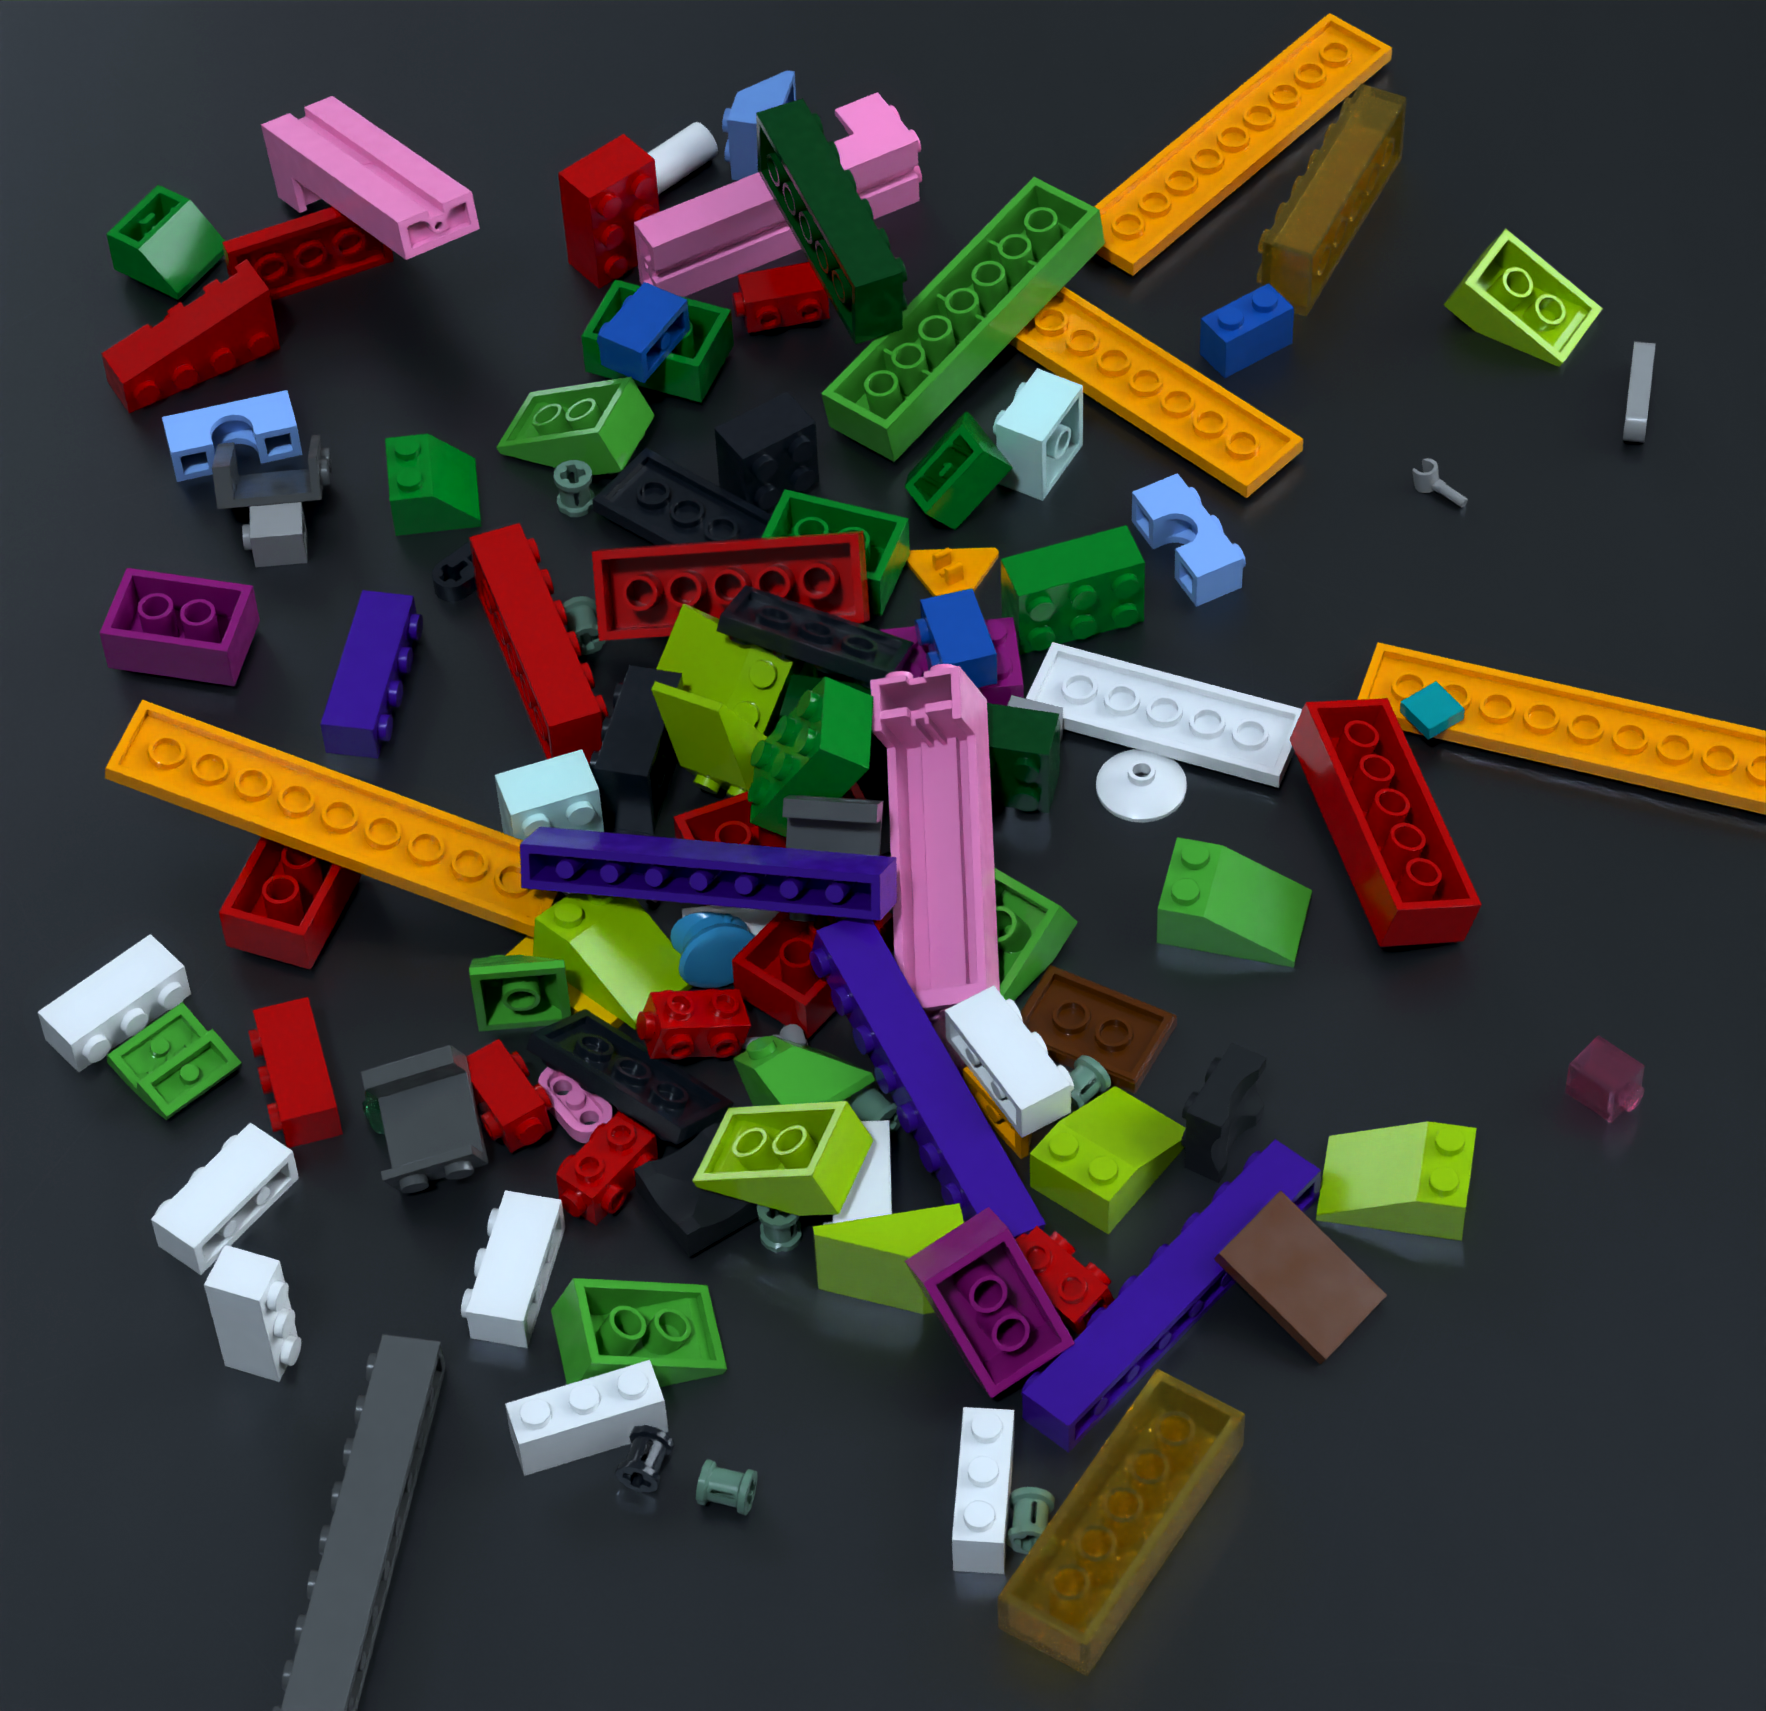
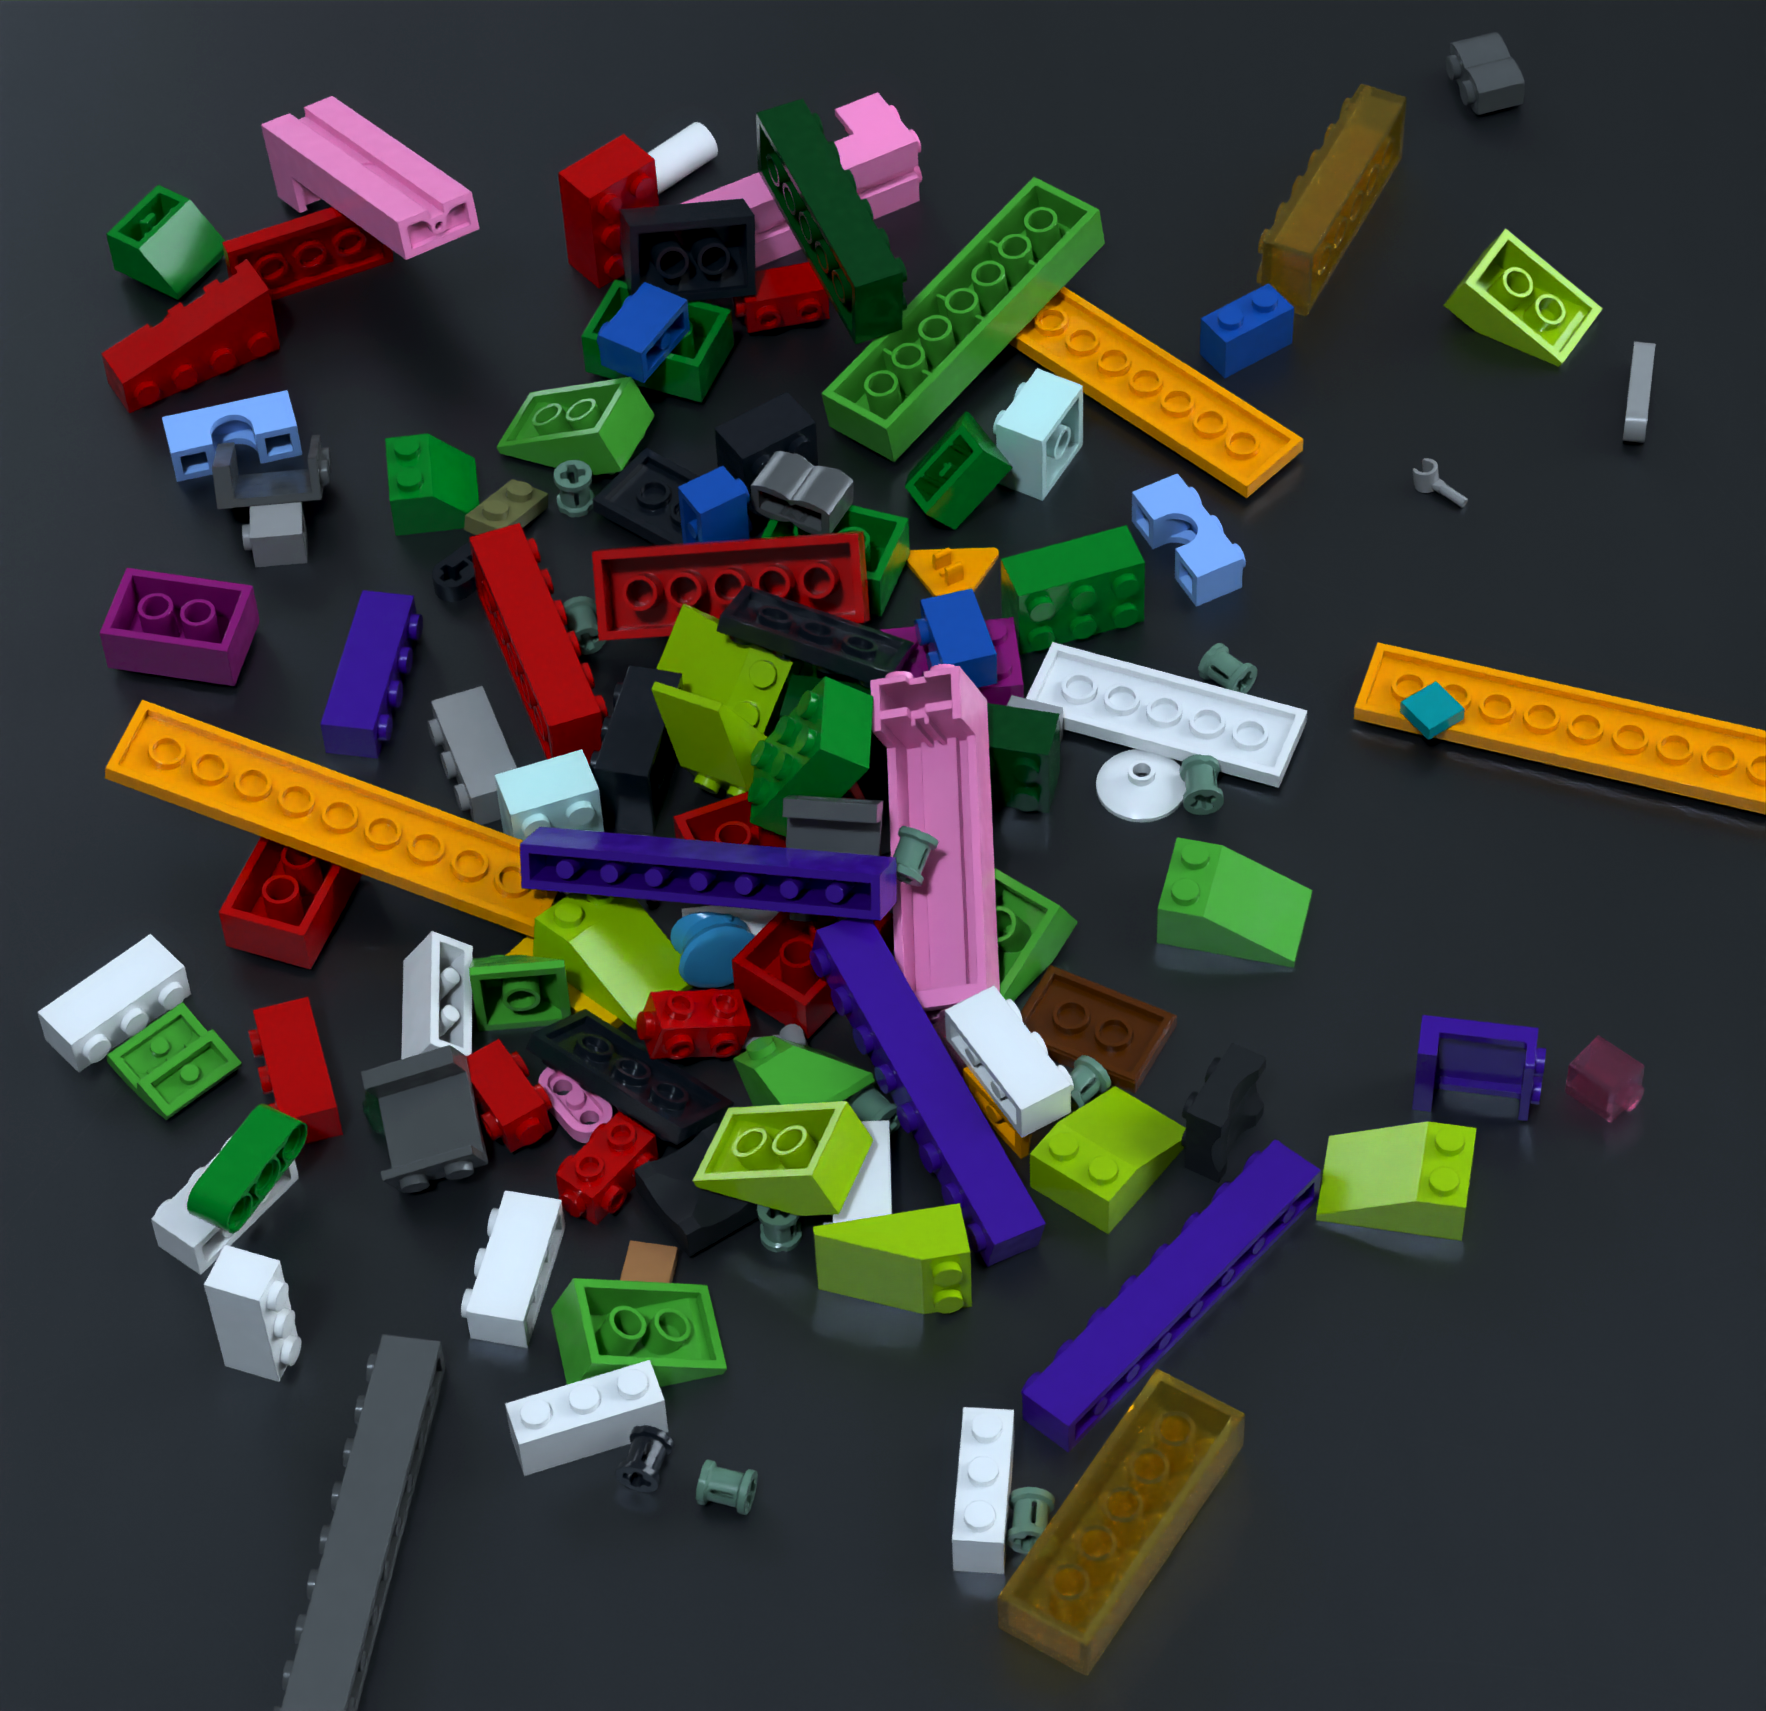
medium blue slope [722,70,796,181] -> none
magenta brick [905,1207,1075,1398] -> none
red brick [1015,1226,1114,1335] -> none
light orange plate [1094,13,1392,276] -> none
reddish brown tile [1214,1190,1387,1364] -> none
red brick [1290,698,1482,947] -> none
none -> green beam [187,1103,308,1234]
none -> white brick [401,931,473,1059]
none -> light grey brick [427,686,517,825]
none -> olive plate [464,479,549,535]
none -> black slope [620,199,756,301]
none -> medium nougat tile [620,1240,679,1283]
none -> blue brick [678,466,752,543]
none -> dark grey brick [751,451,853,534]
none -> sand green bush [893,826,939,886]
none -> sand green bush [1179,754,1224,815]
none -> sand green bush [1198,643,1258,694]
none -> dark purple panel [1412,1015,1546,1121]
none -> dark grey brick [1445,32,1525,115]

